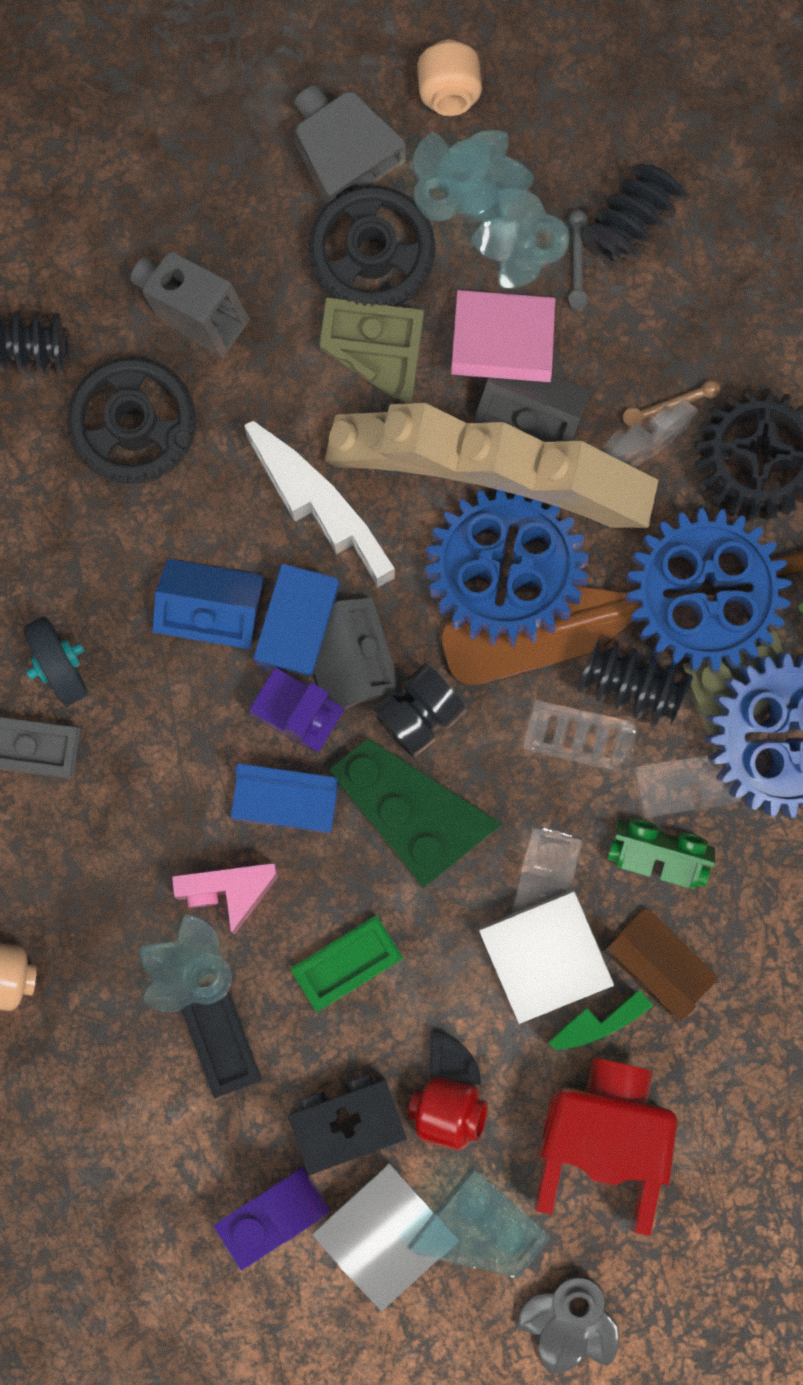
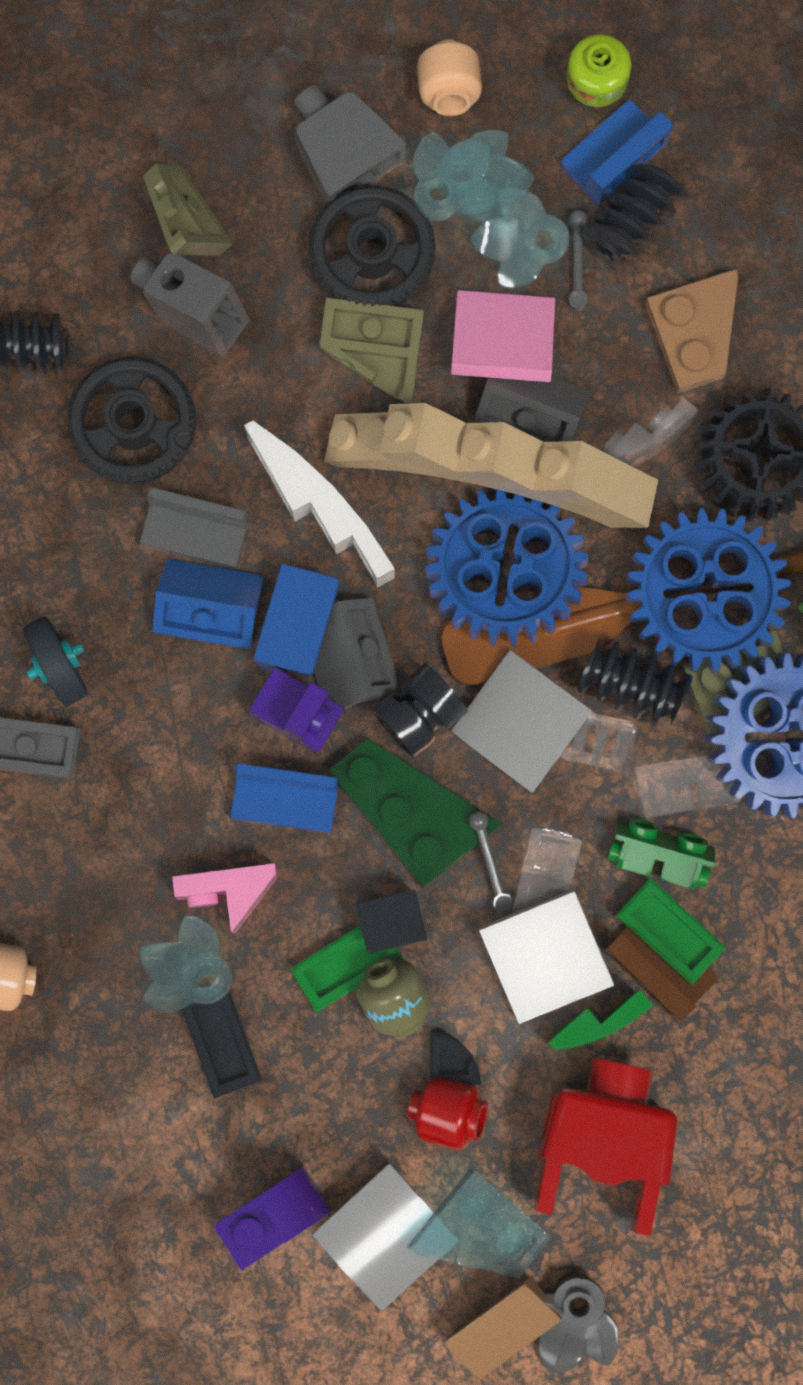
black brick [288,1073,407,1176] -> none
medium nougat hinge [623,380,721,429] -> none
none -> dark grey panel [140,487,250,571]
none -> olive wing [143,163,233,256]
none -> black panel [355,890,427,953]
none -> olive head [356,959,432,1037]
none -> medium nougat slope [444,1276,563,1380]
none -> light grey slope [451,650,593,793]
none -> dark grey hinge [469,811,513,913]
none -> blue panel [561,101,674,206]
none -> lime head [566,34,632,108]
none -> green tile [615,878,726,986]
none -> medium nougat wing [645,269,738,394]

